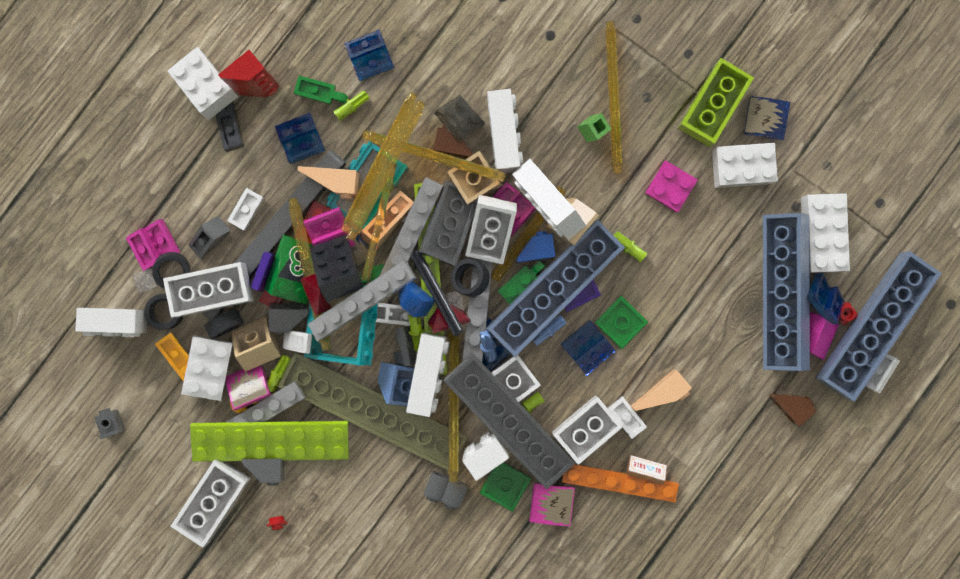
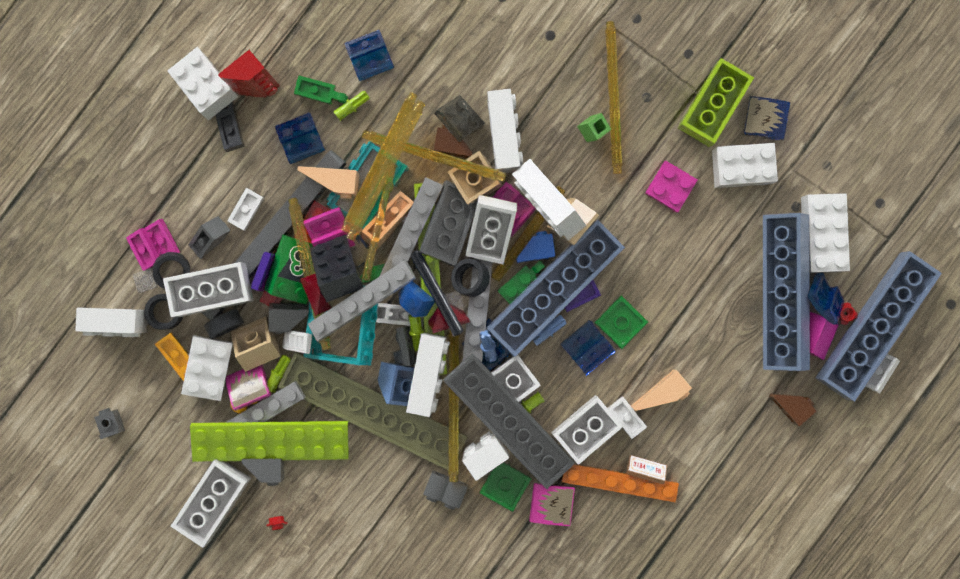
lime axle [613,231,647,262] -> none

